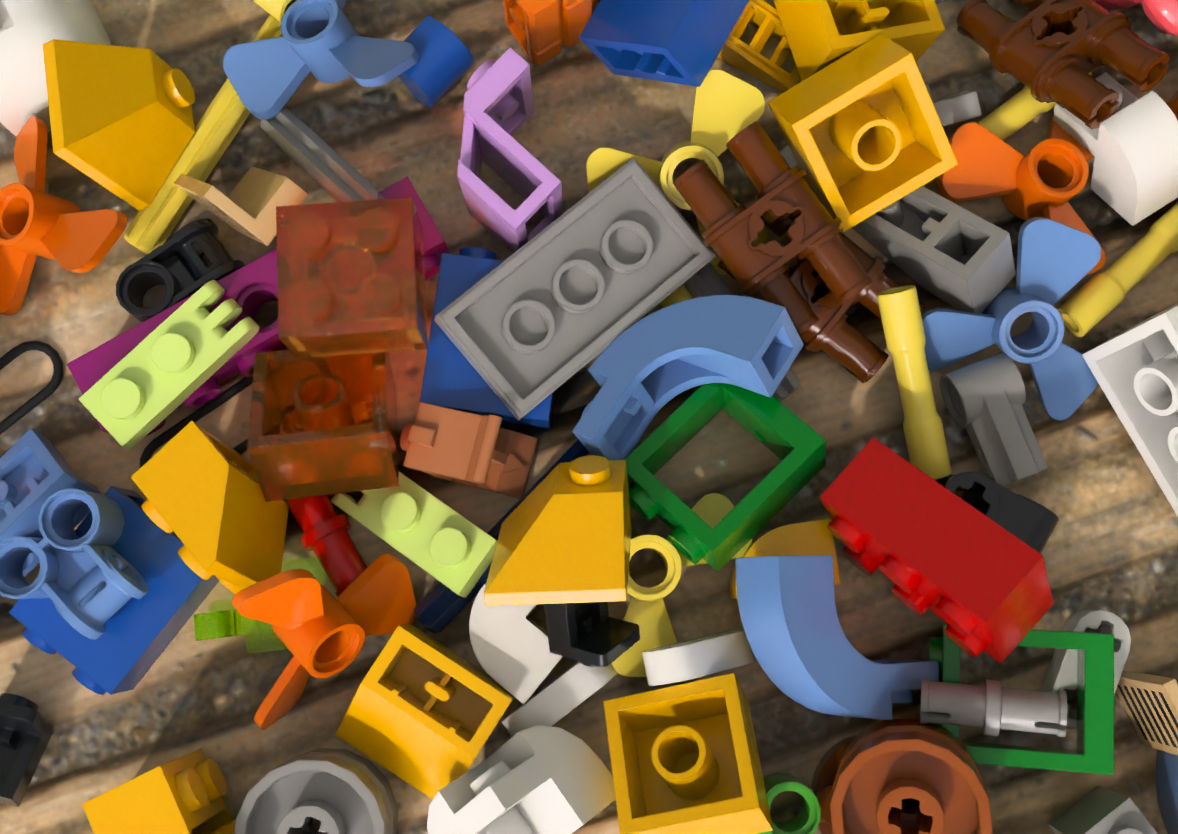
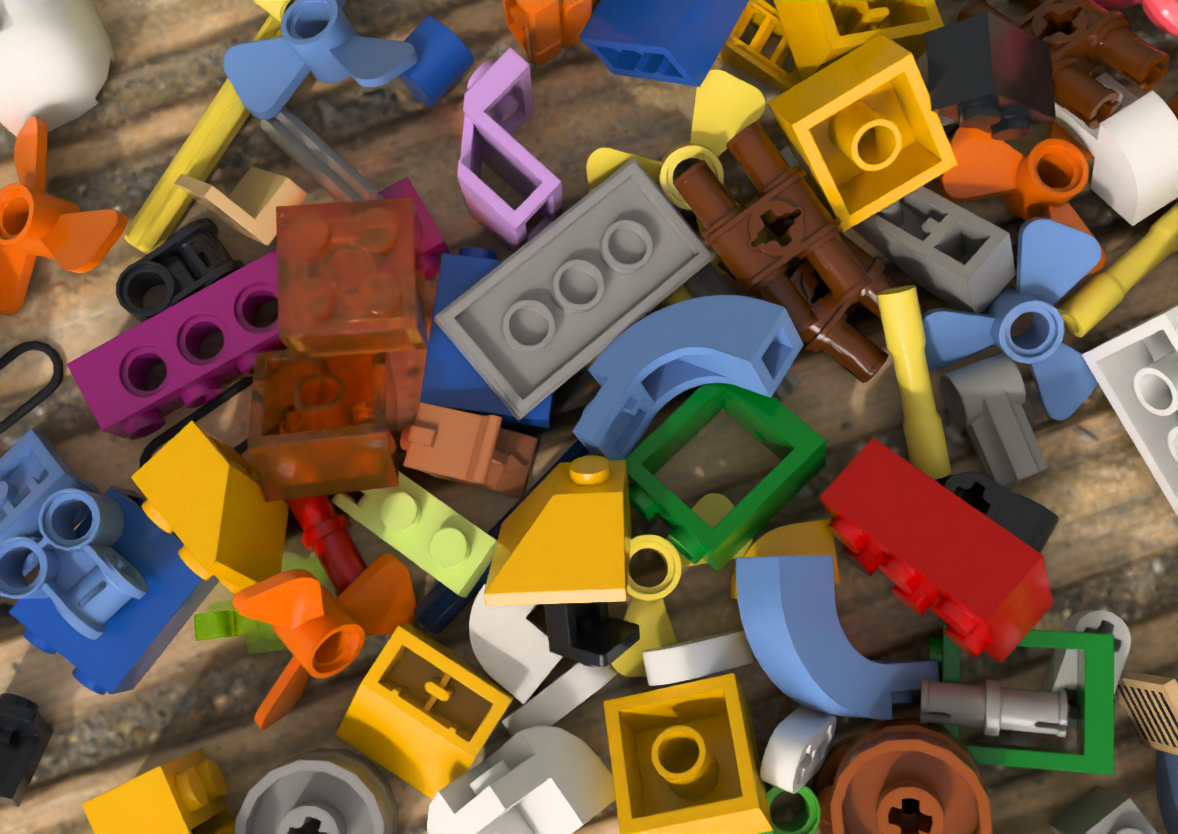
yellow slope [43,39,195,211] -> none
yellowish green hinge [79,280,260,449] -> none
none -> white beam [760,705,837,794]
none -> black brick [925,12,1056,140]

